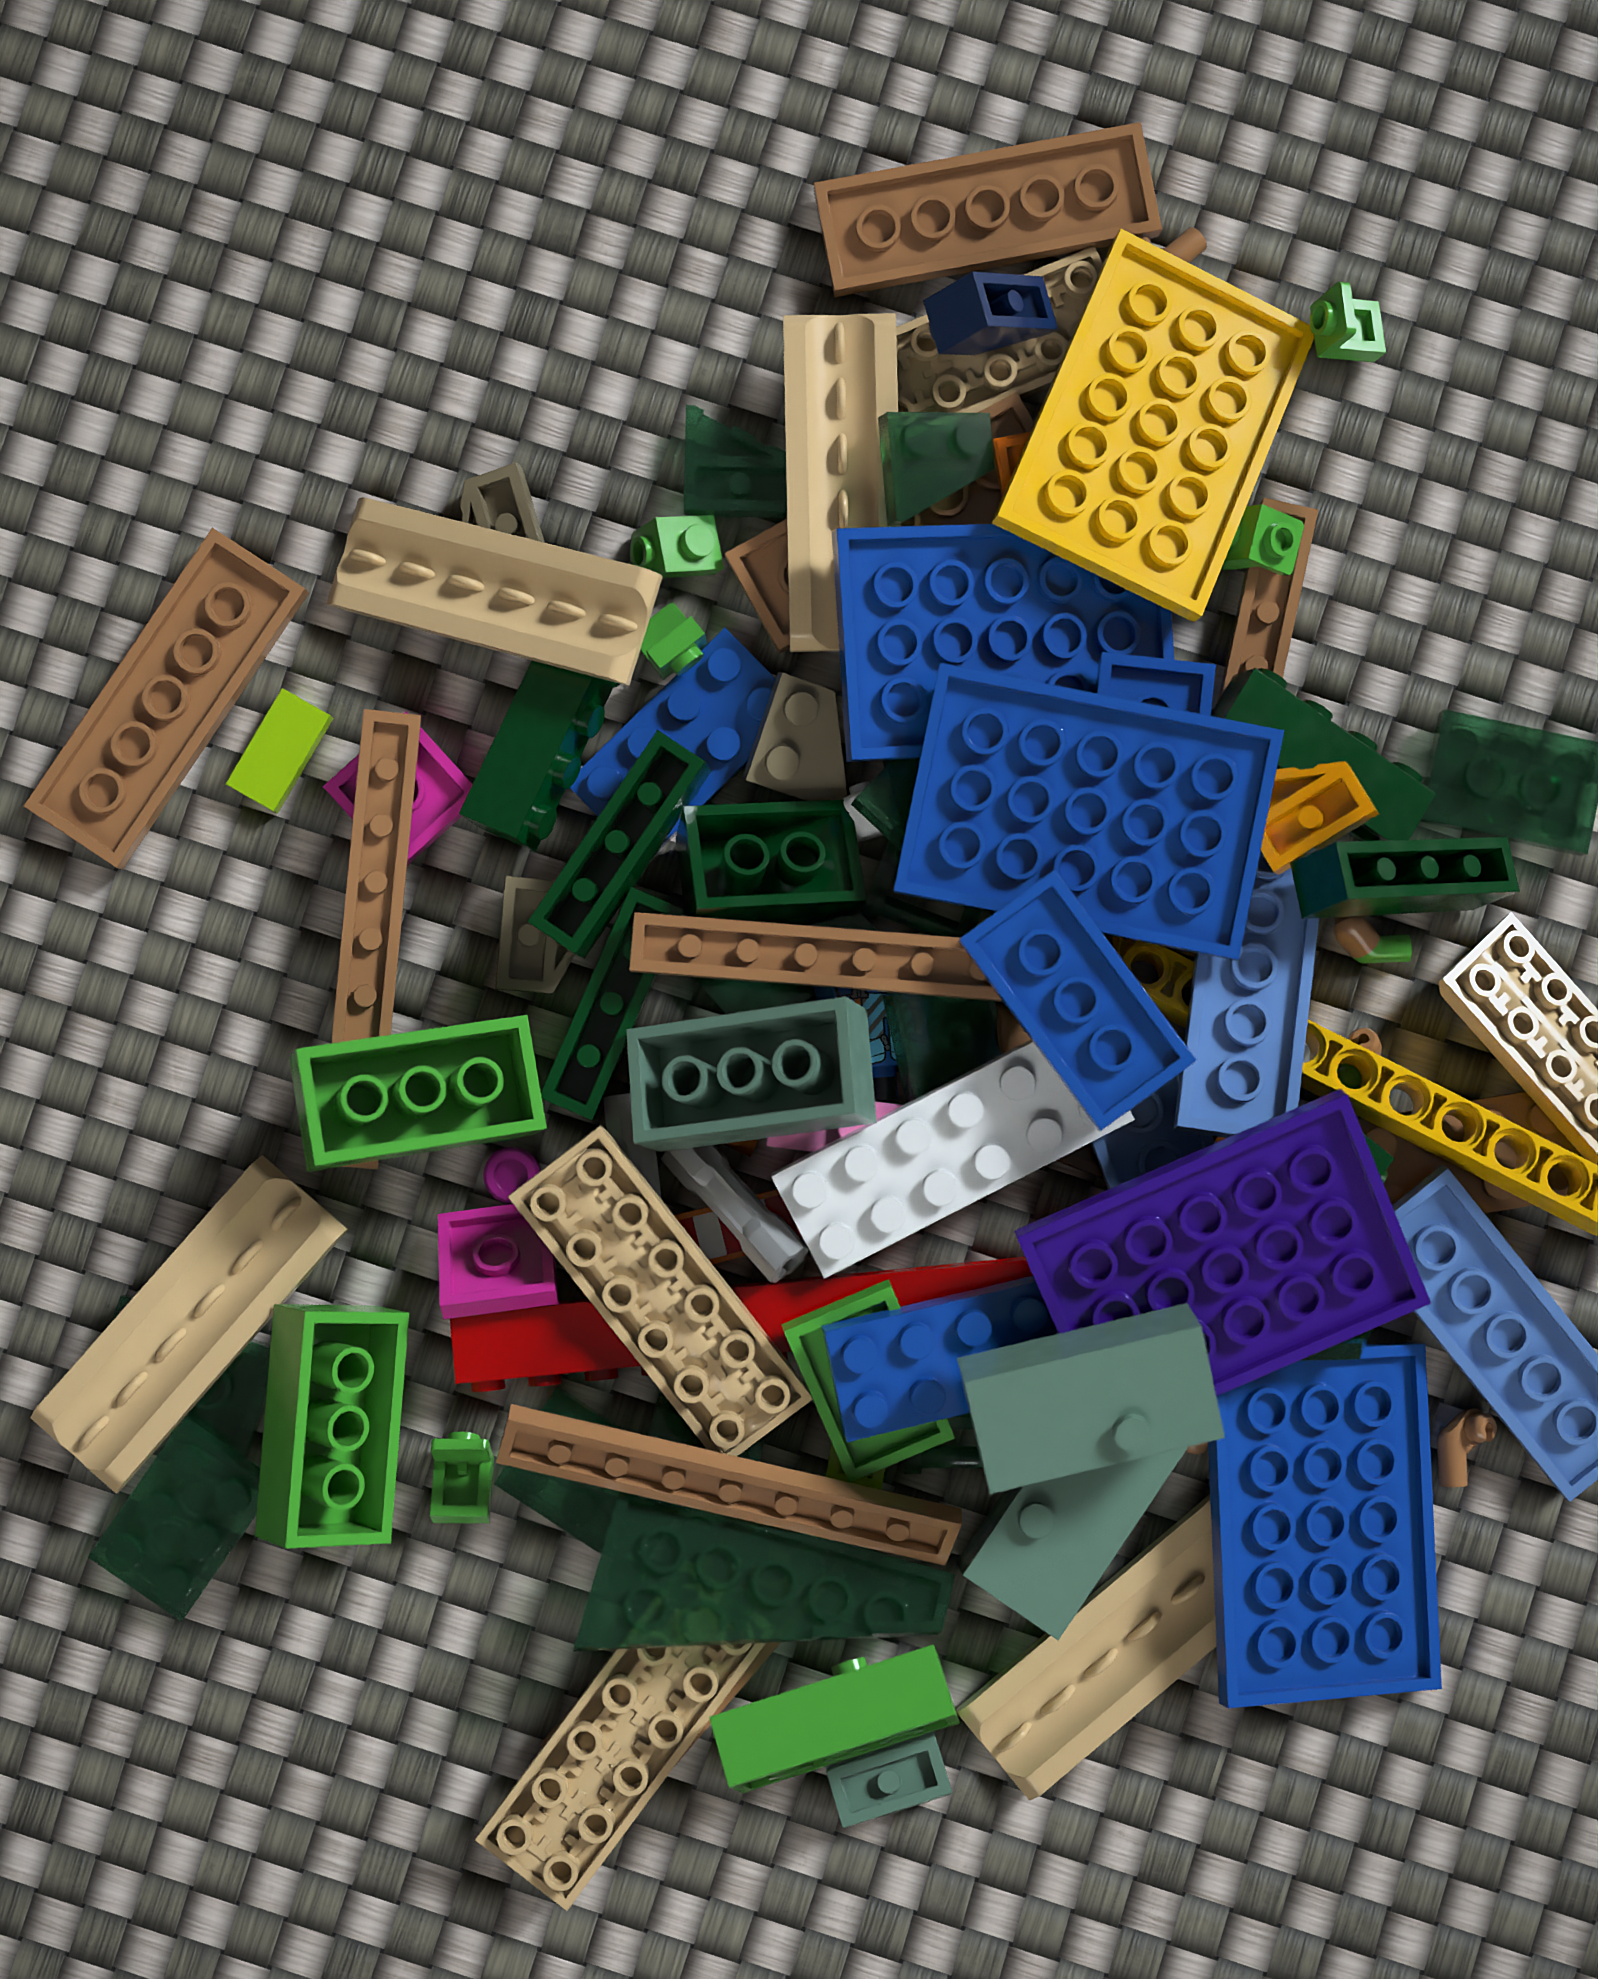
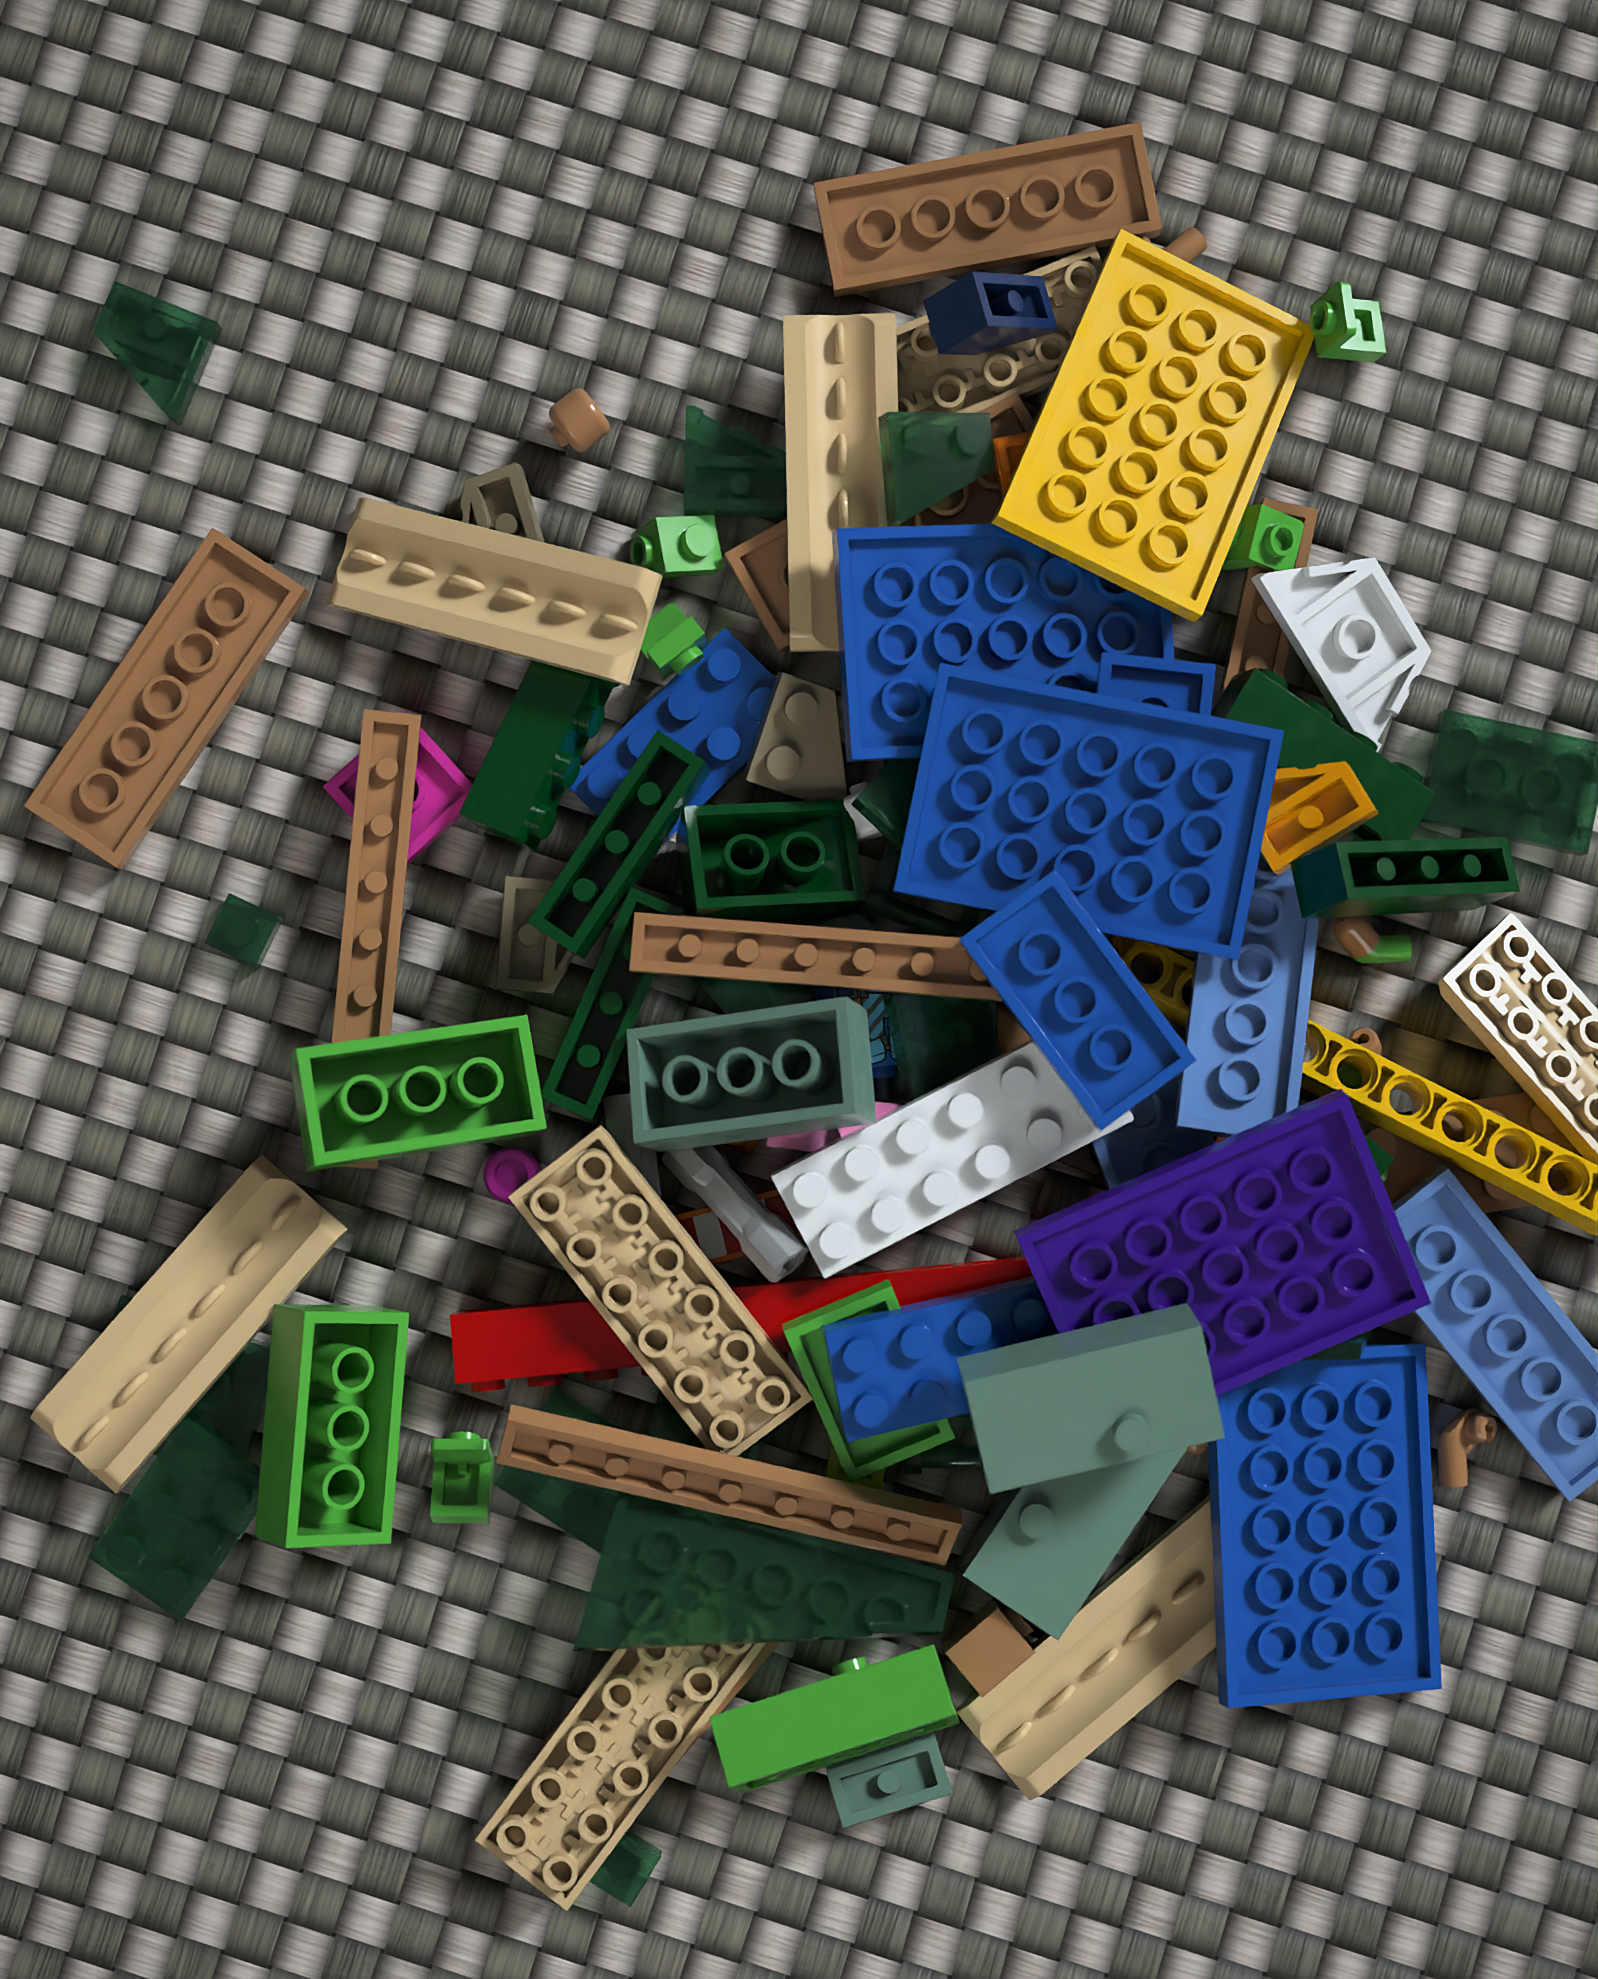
lime tile [226,688,334,814] -> none
dark pink plate [438,1204,558,1319] -> none
none -> clear green wing [93,281,222,426]
none -> clear green plate [204,893,284,968]
none -> medium nougat piece [549,388,610,452]
none -> clear green plate [589,1830,662,1907]
none -> medium nougat brick [942,1597,1035,1698]
none -> white wing [1251,557,1432,753]

